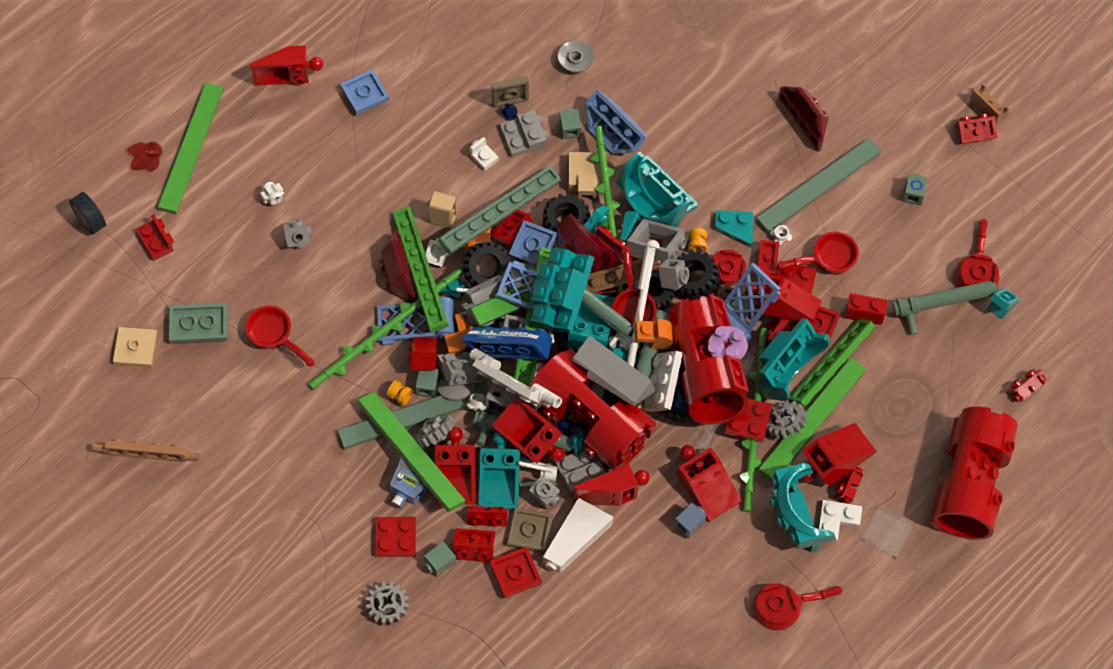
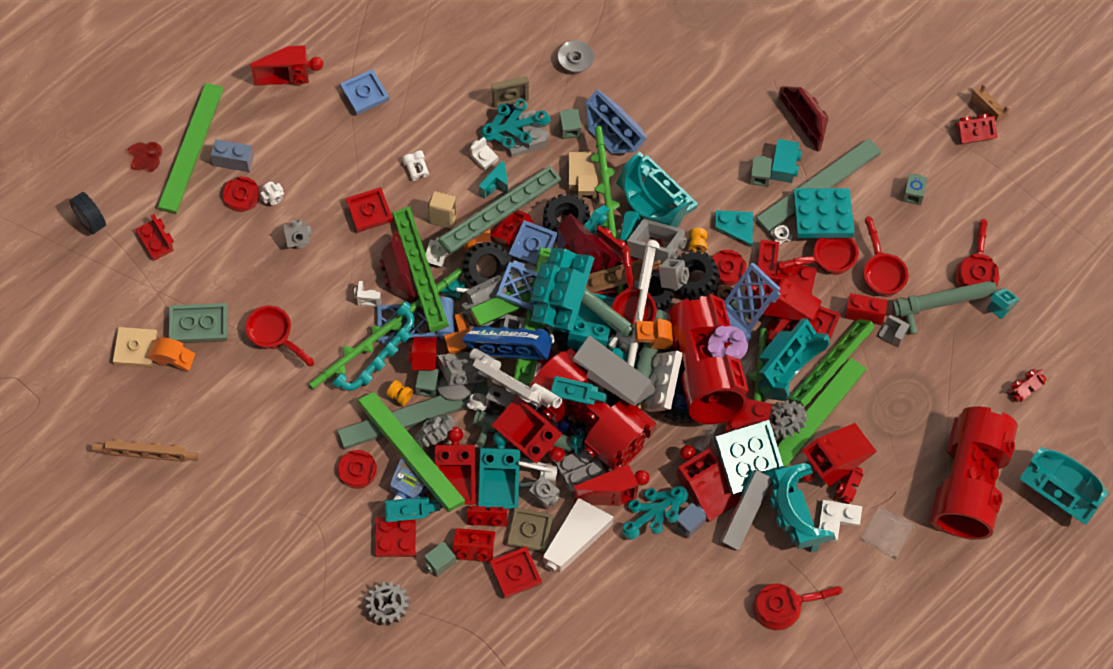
none -> orange brick [146,338,195,372]
none -> sand blue brick [211,139,254,172]
none -> red tile [222,176,260,212]
none -> teal bar [331,301,415,391]
none -> red tile [338,450,377,489]
none -> red plate [346,187,393,233]
none -> white bracket [354,281,382,307]
none -> teal hinge [384,497,440,522]
none -> white piece [402,151,429,181]
none -> teal slope [479,161,508,199]
none -> teal plant [481,99,551,149]
none -> teal hinge [551,376,607,405]
none -> teal plant [622,486,688,540]
none -> plate [713,420,784,494]
none -> light grey tile [720,470,771,550]
none -> sand green brick [750,156,772,187]
none -> teal brick [770,139,802,183]
none -> teal plate [793,188,855,238]
none -> red piece [863,216,909,297]
none -> light grey panel [879,315,910,348]
none -> teal piece [1019,447,1109,525]

